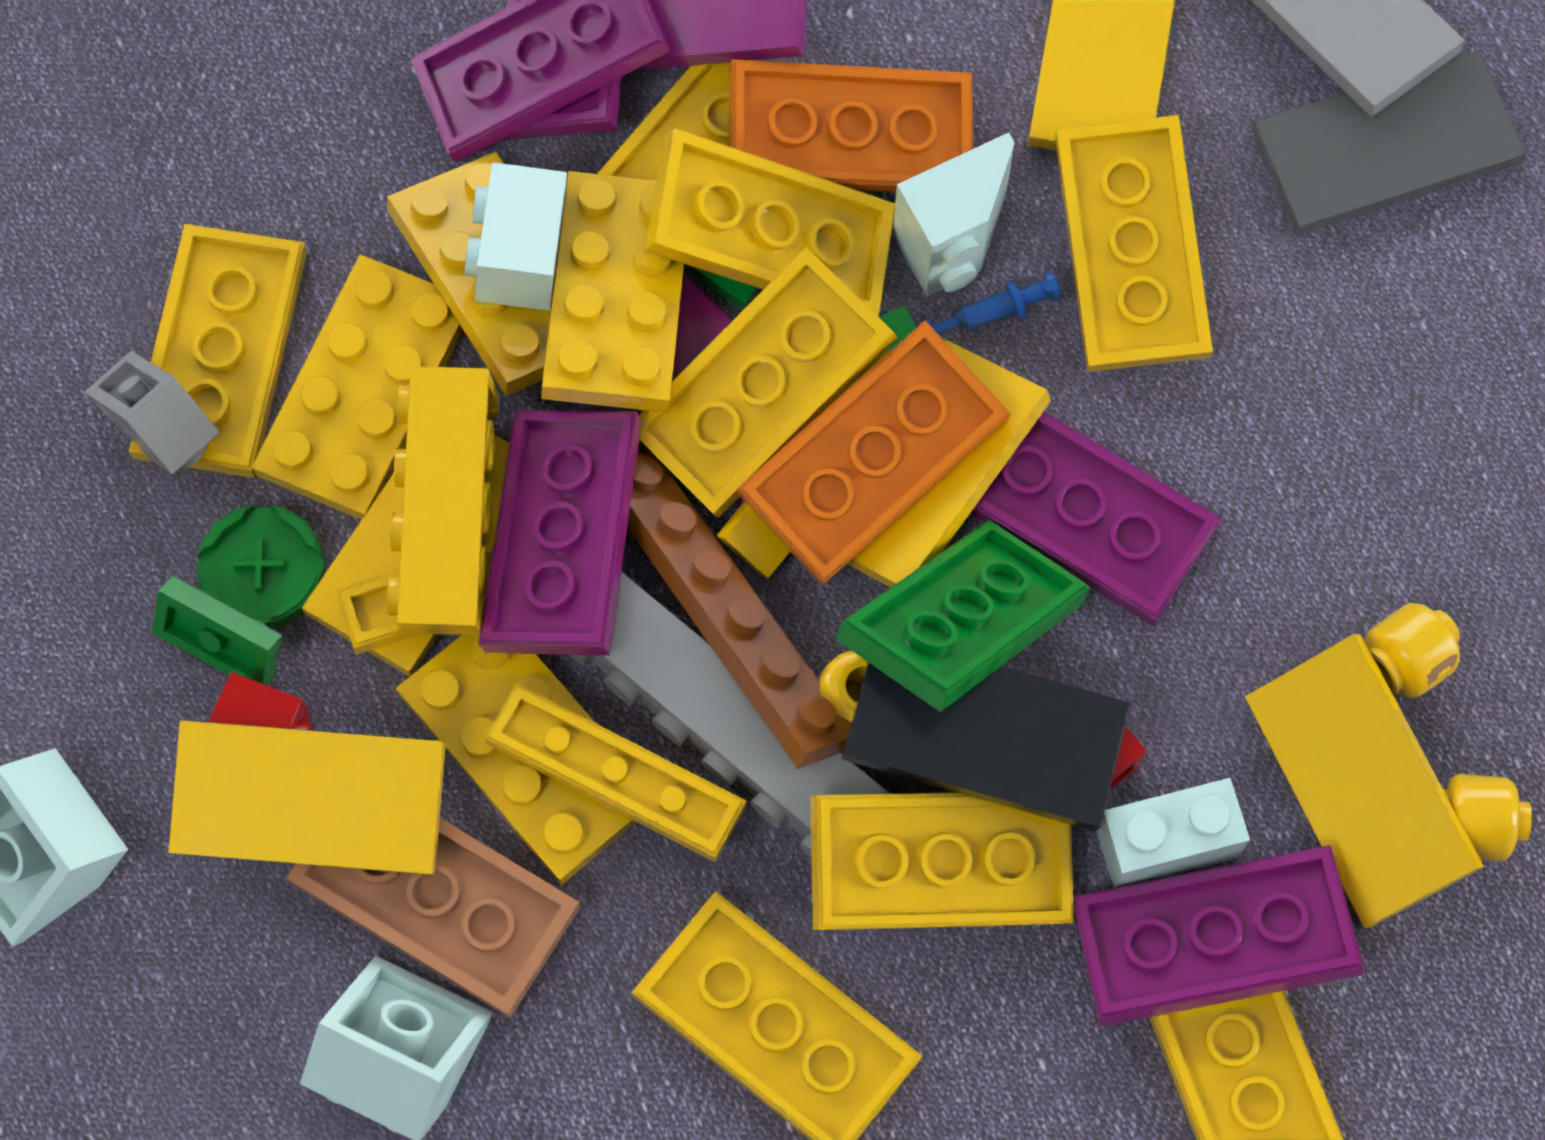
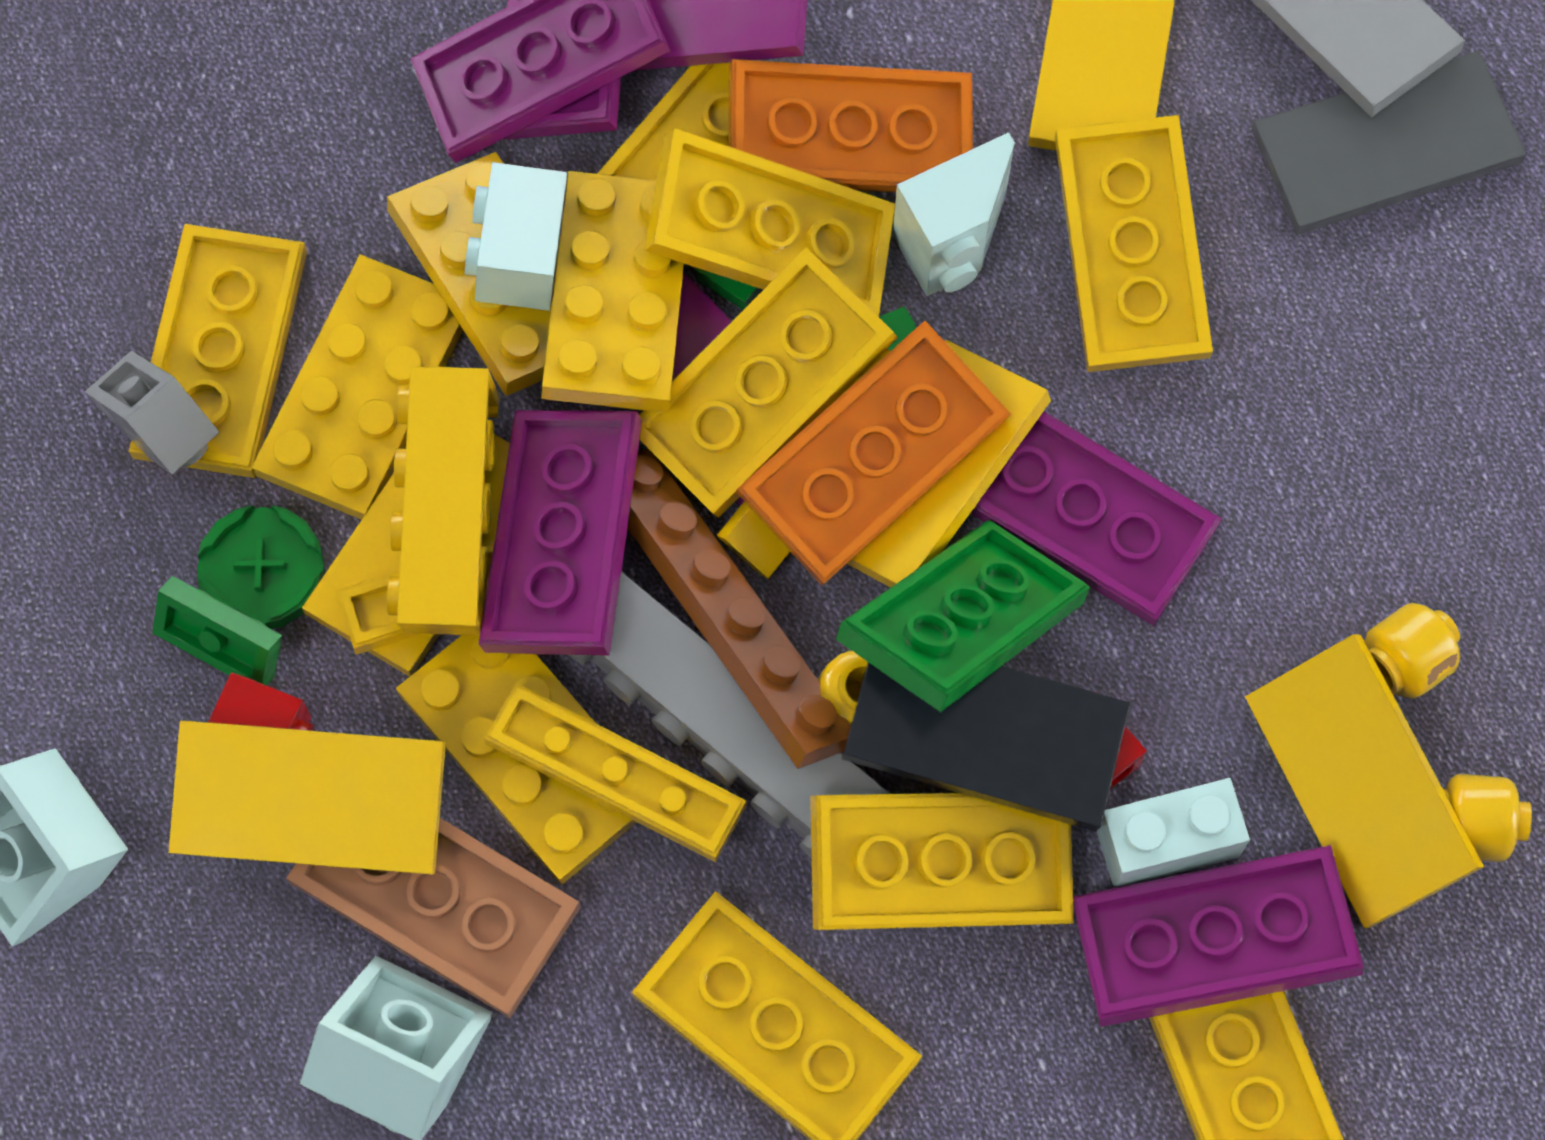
blue piece [926,271,1062,334] -> none

